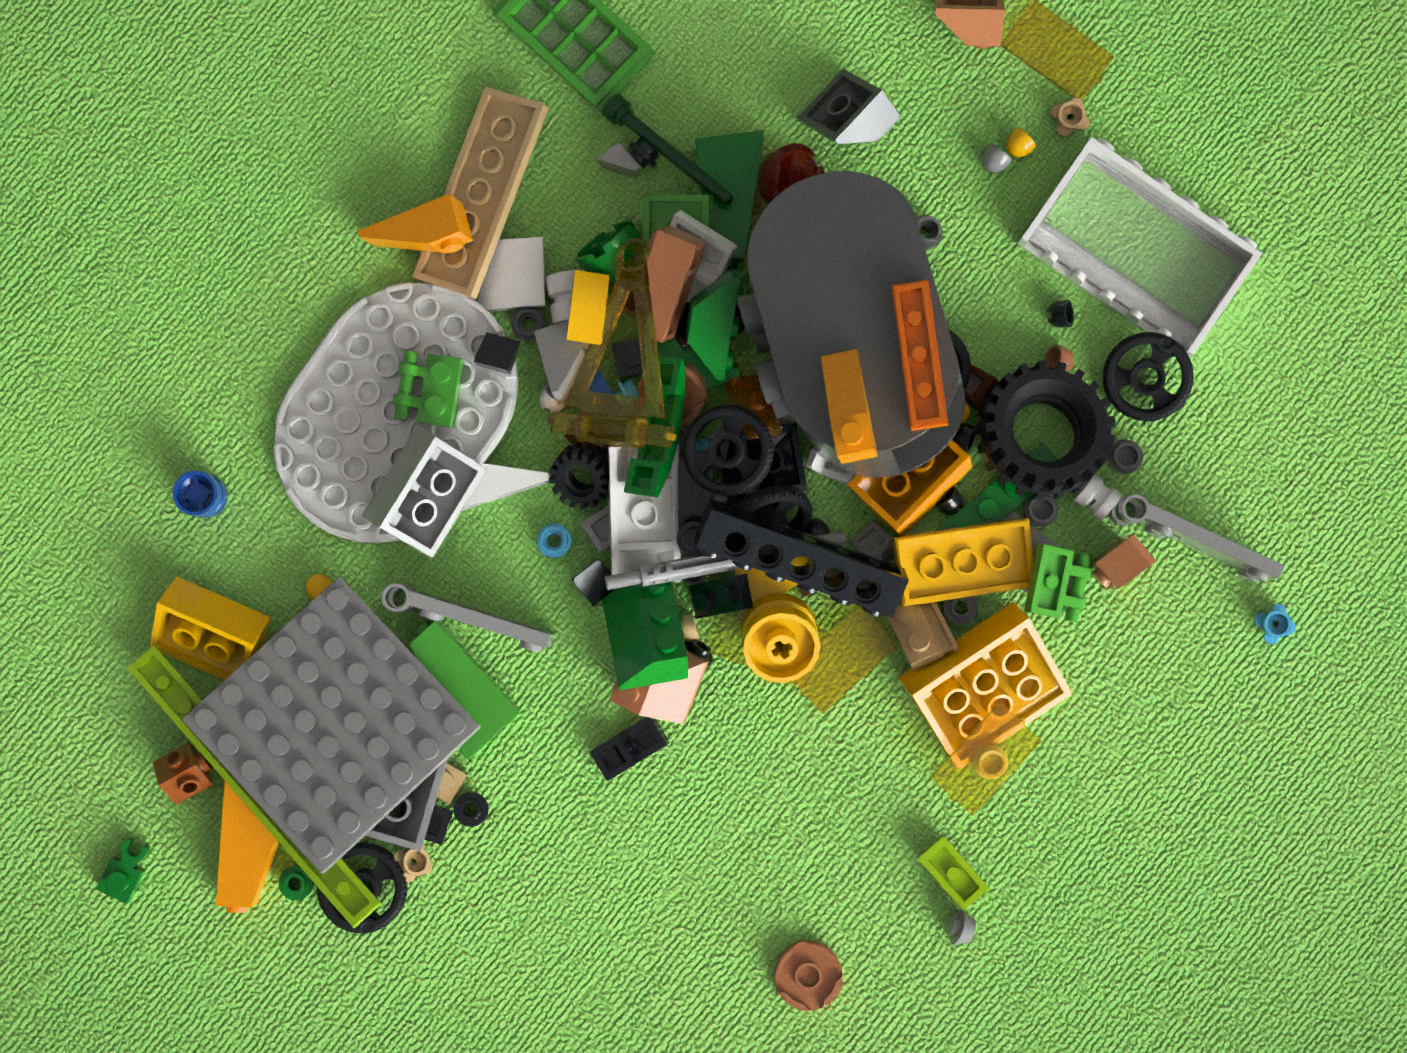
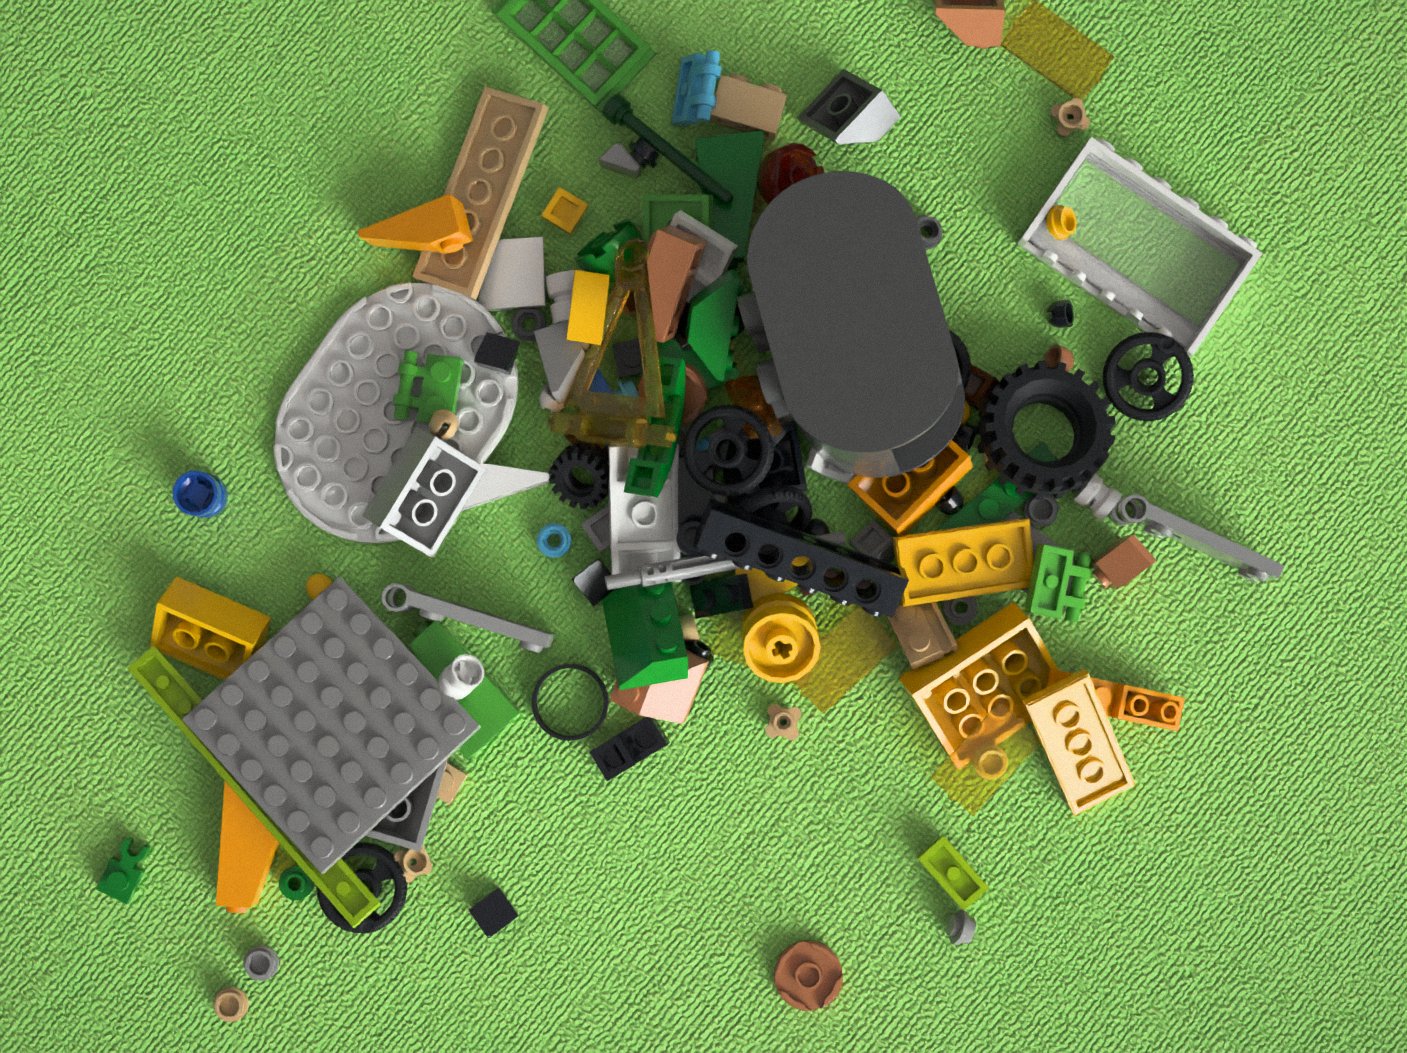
dark orange brick [153,742,213,805] -> none
black plate [424,805,454,845] -> none
black plate [454,792,489,827] -> none
light orange slope [821,349,878,464] -> none
orange tile [891,279,949,431] -> none
light grey hinge [982,143,1012,173] -> none
yellow hinge [1006,127,1036,157] -> none
dark grey plate [1108,439,1143,474] -> none
medium azure plate [1254,604,1296,644] -> none
none -> tan plate [213,986,249,1022]
none -> light grey plate [244,945,279,981]
none -> tan hinge [429,409,459,440]
none -> white wheel [438,654,484,700]
none -> black slope [469,887,519,938]
none -> black tyre [532,664,609,741]
none -> yellow plate [541,187,589,235]
none -> medium azure plate [671,50,722,128]
none -> tan brick [709,74,787,141]
none -> tan plate [765,704,802,740]
none -> tile [1022,669,1136,816]
none -> yellow plate [1046,205,1077,240]
none -> light orange slope [1047,669,1185,732]

